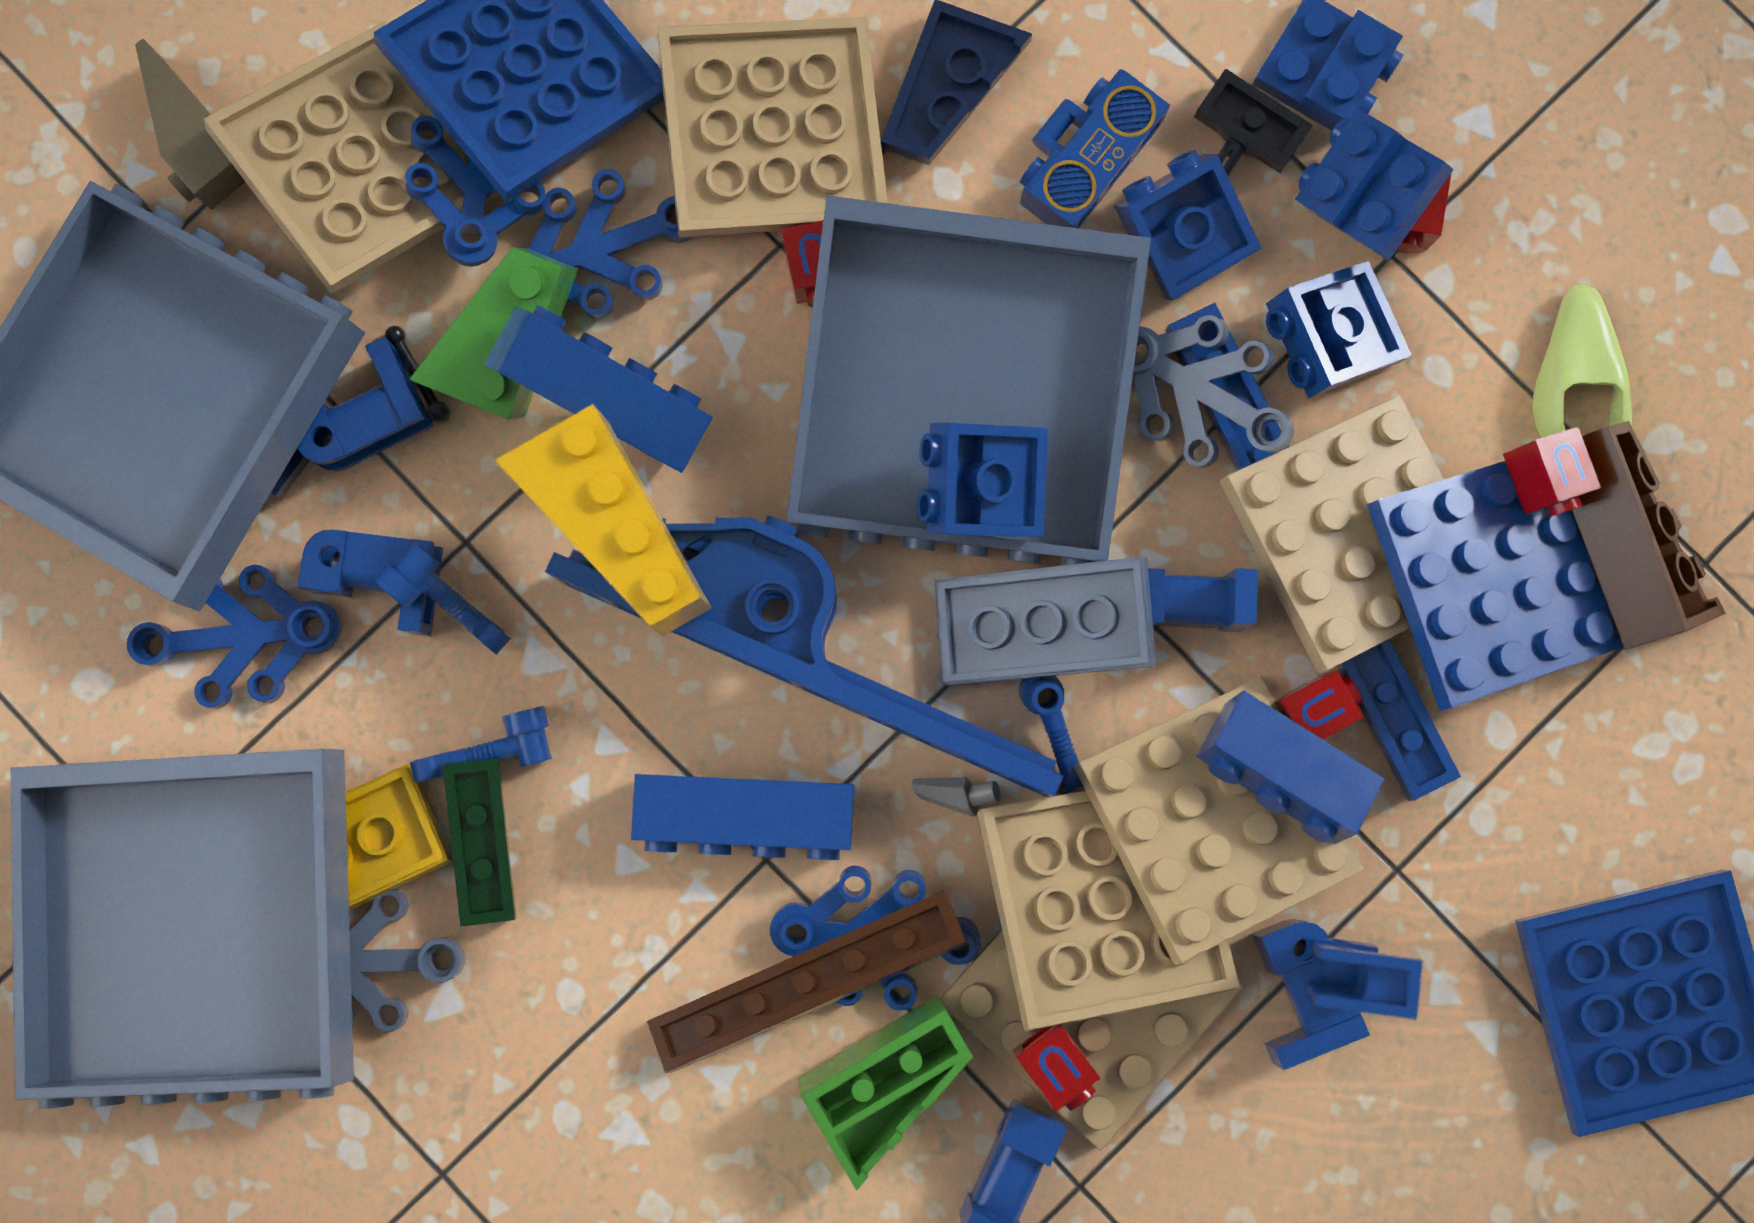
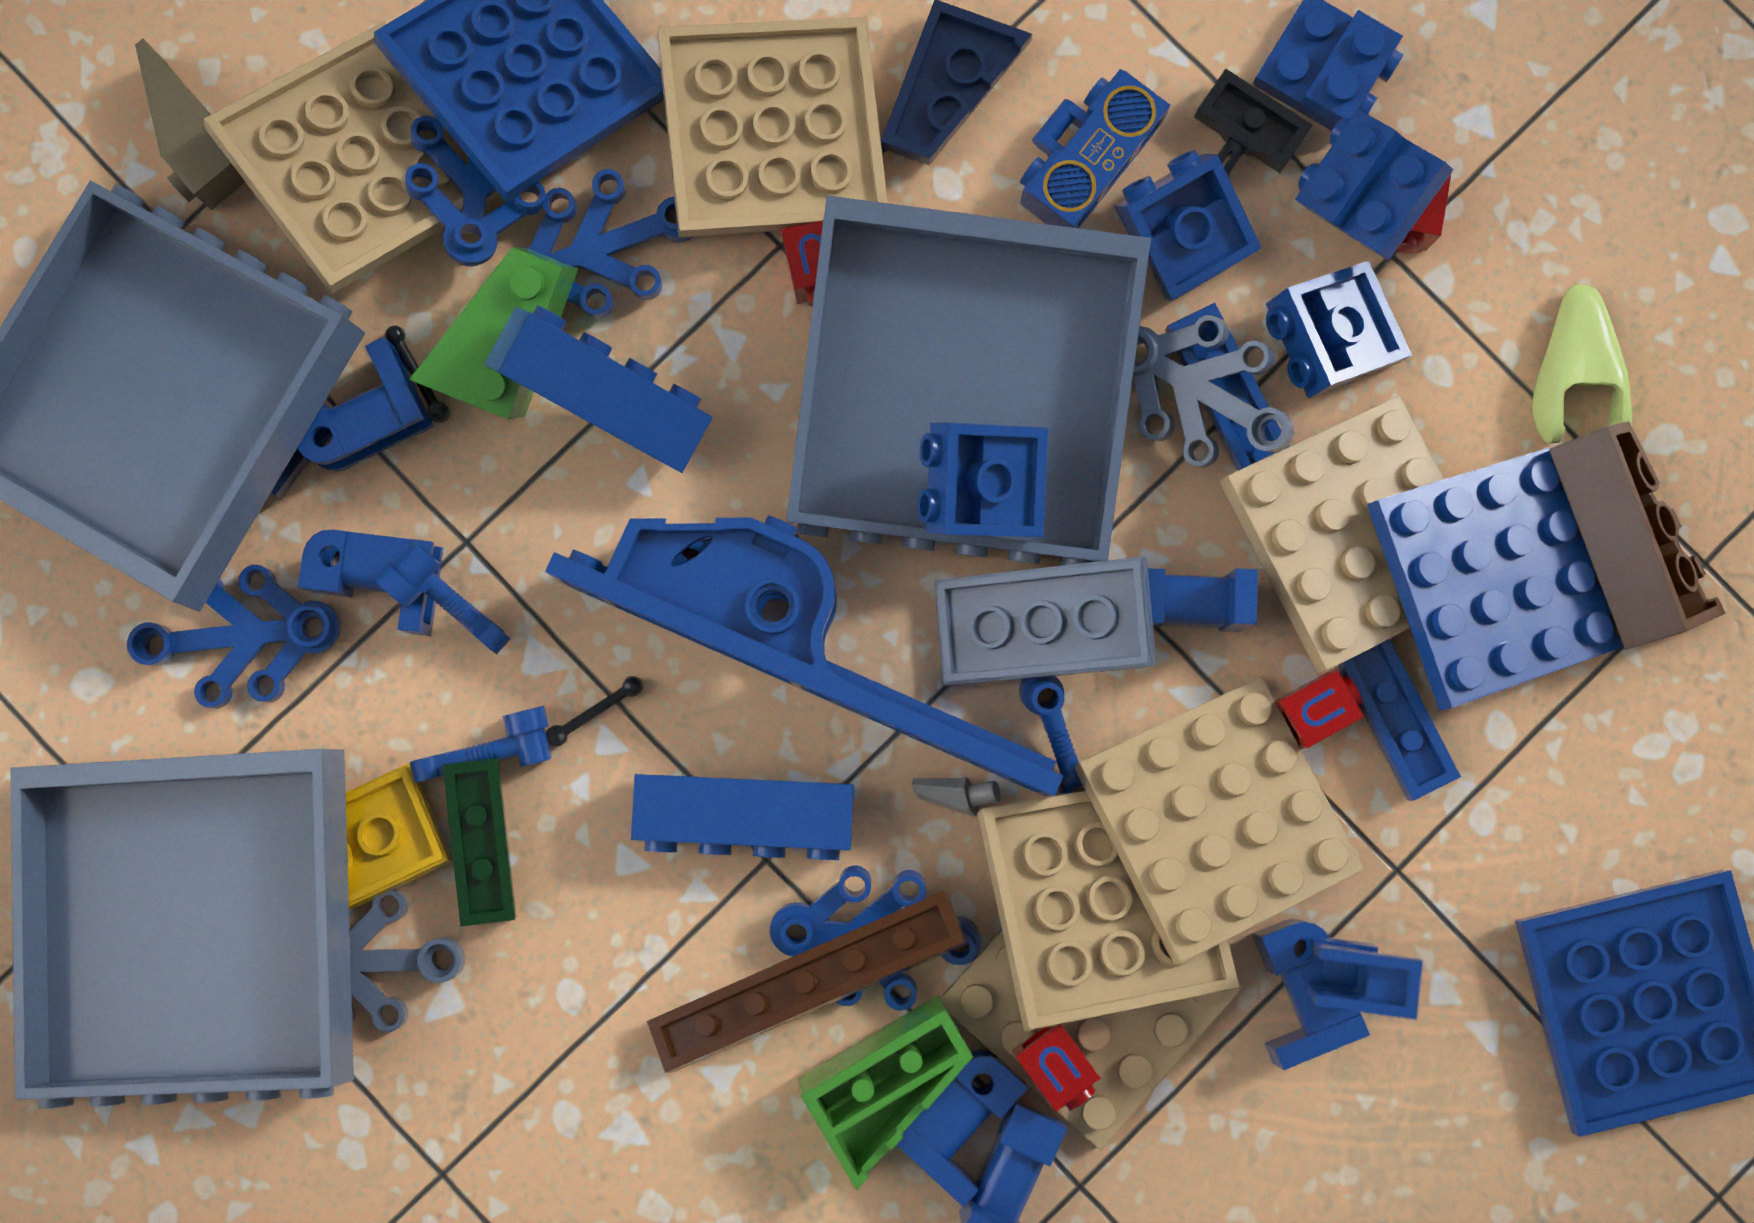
yellow wedge [495,404,712,636] -> none
blue brick [1196,690,1385,844] -> none
brick [1503,427,1601,517] -> none
none -> black hinge [546,676,643,746]
none -> blue piece [897,1049,1028,1207]

